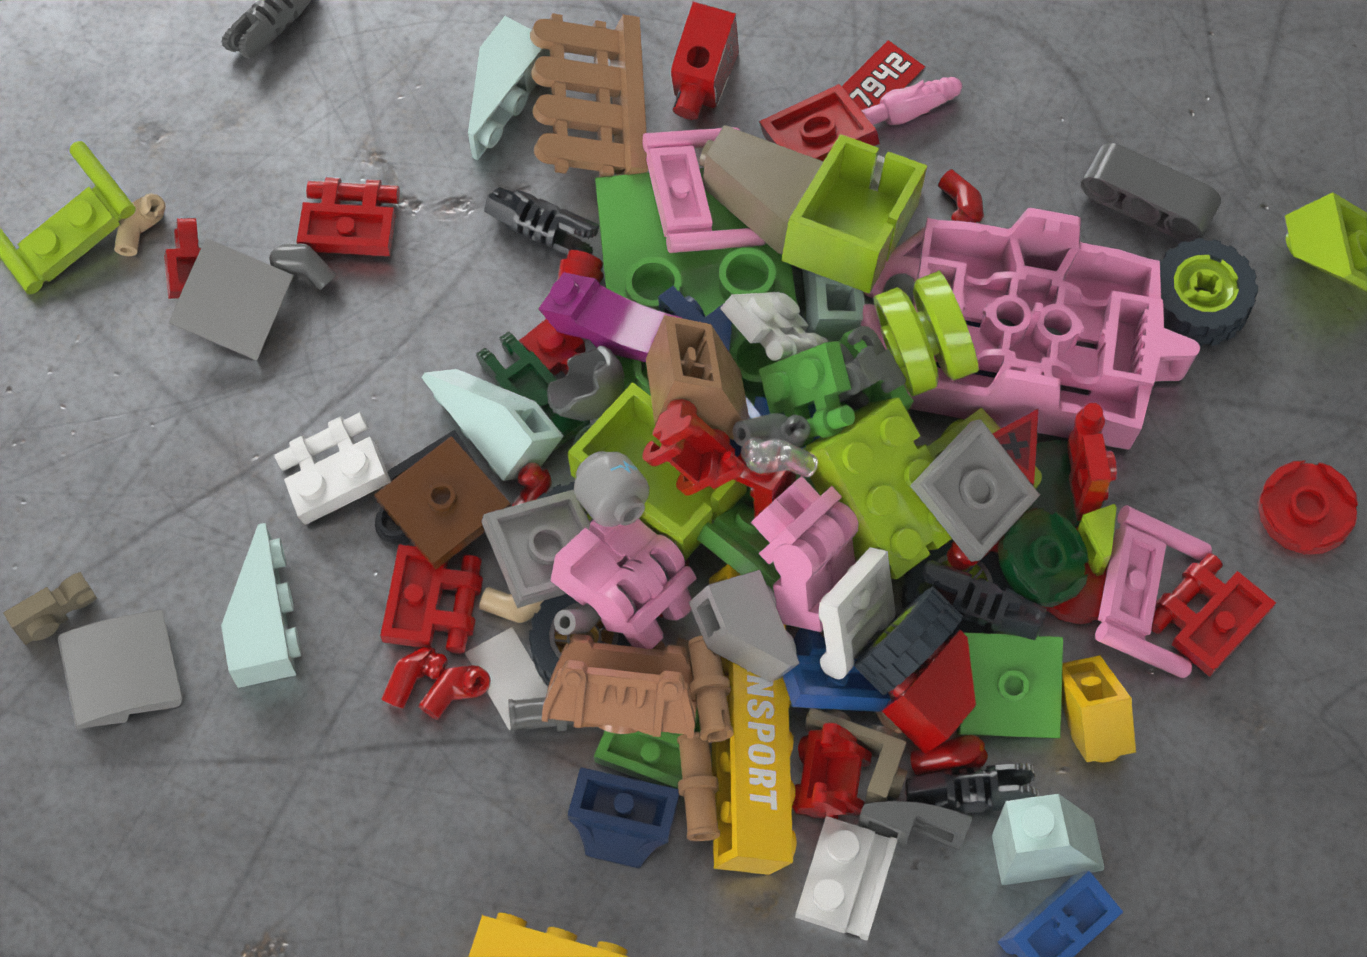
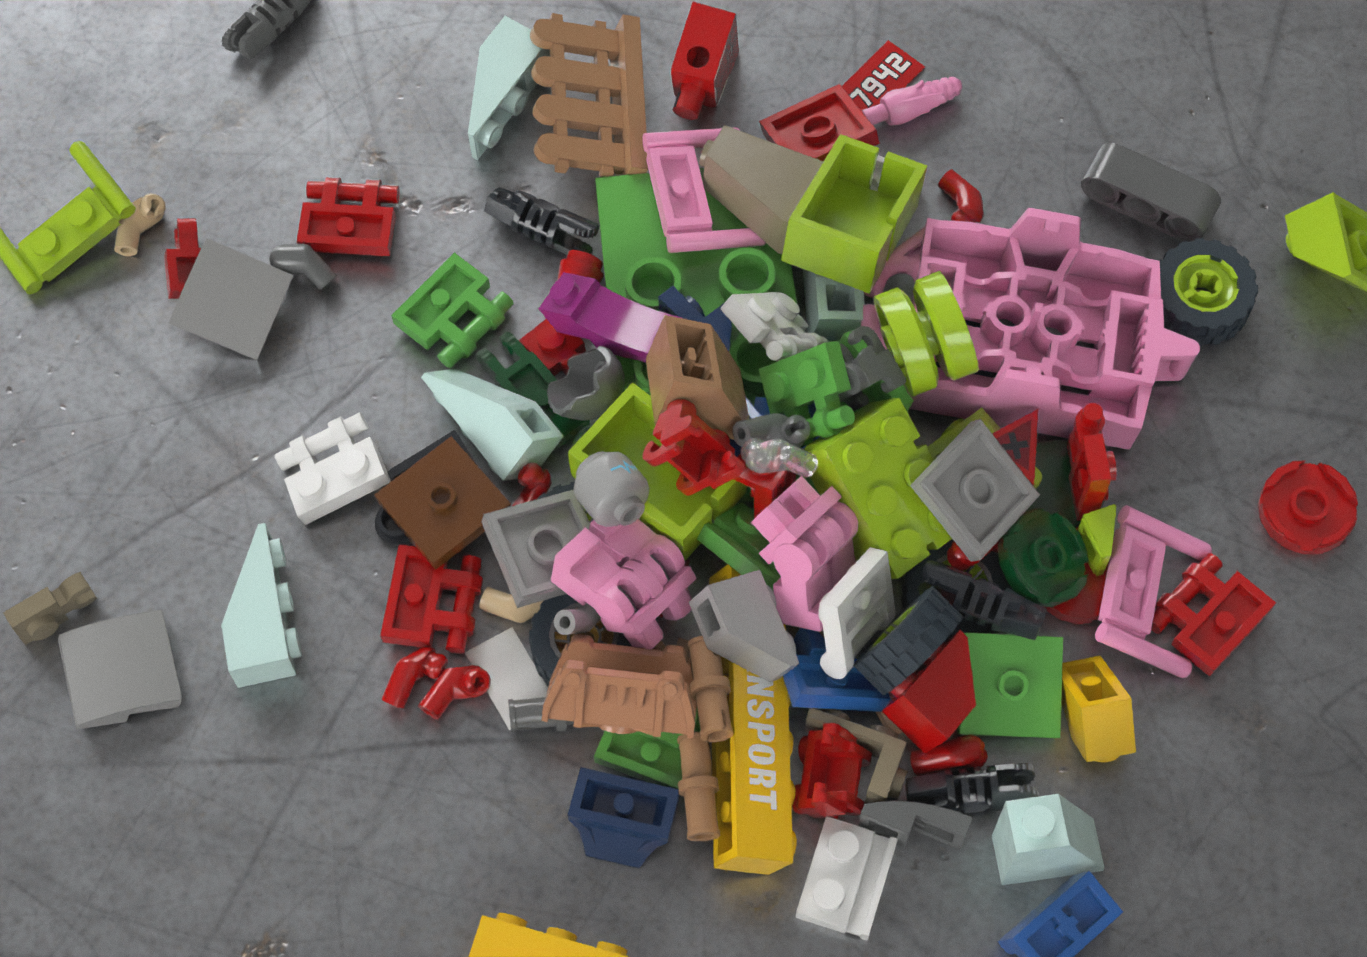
none -> bright green plate [391,252,514,368]

